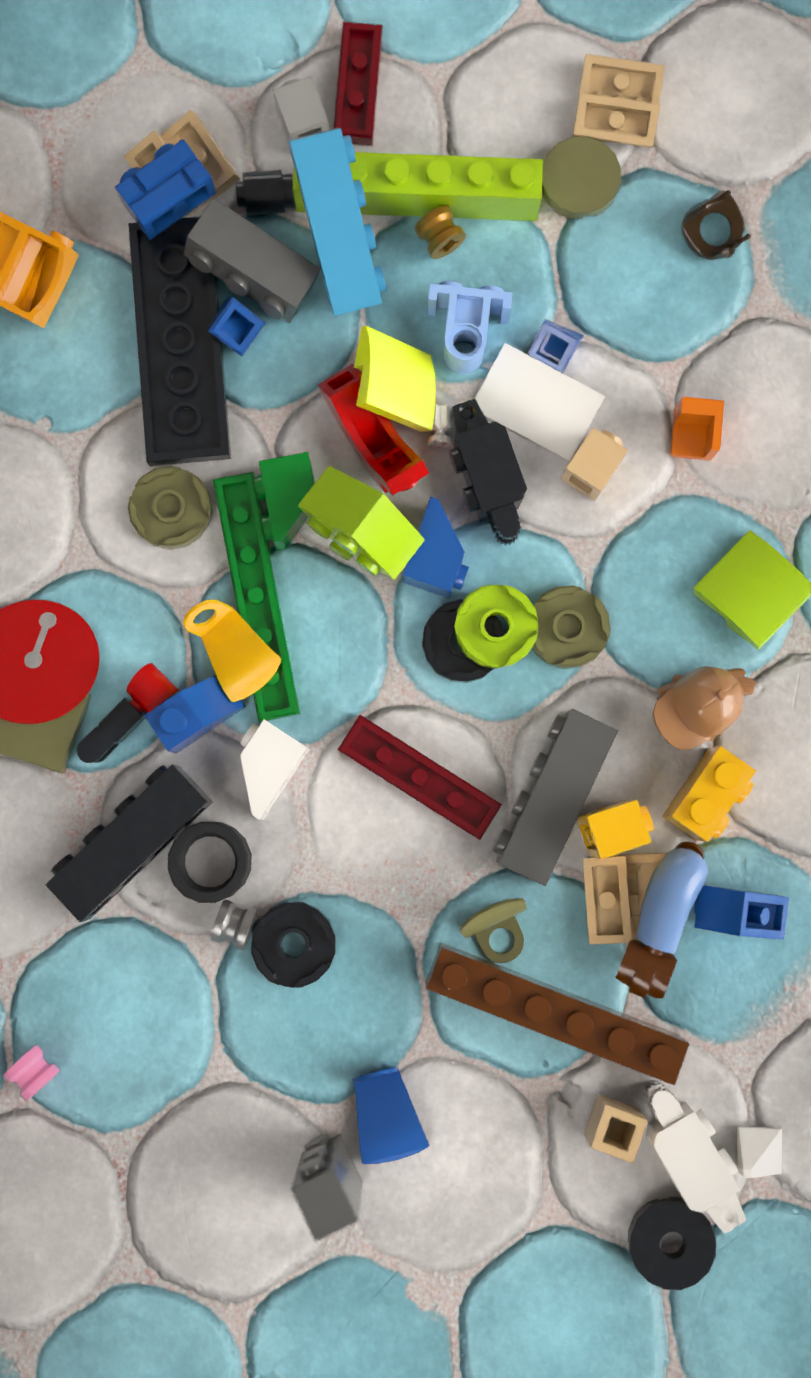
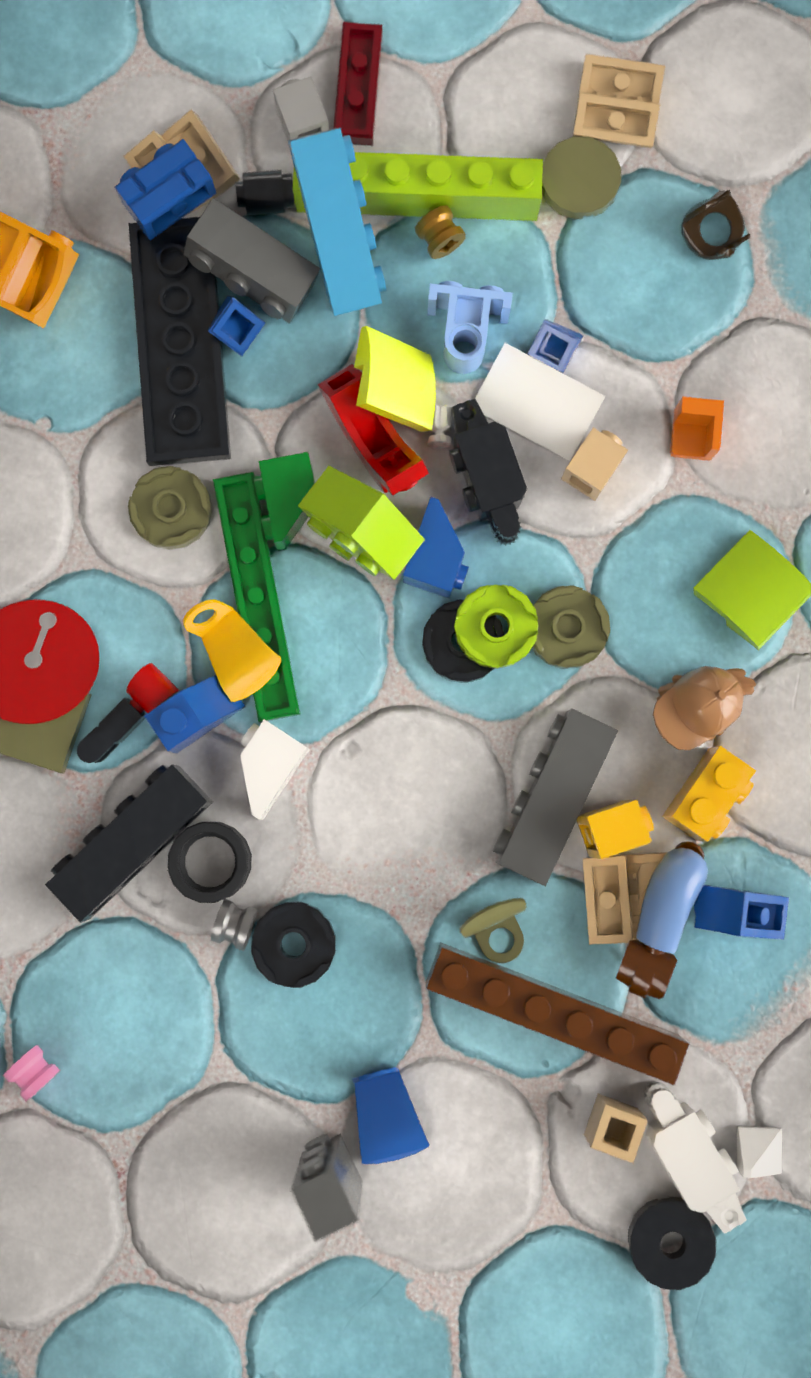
dark red tile [337,715,502,840] -> none

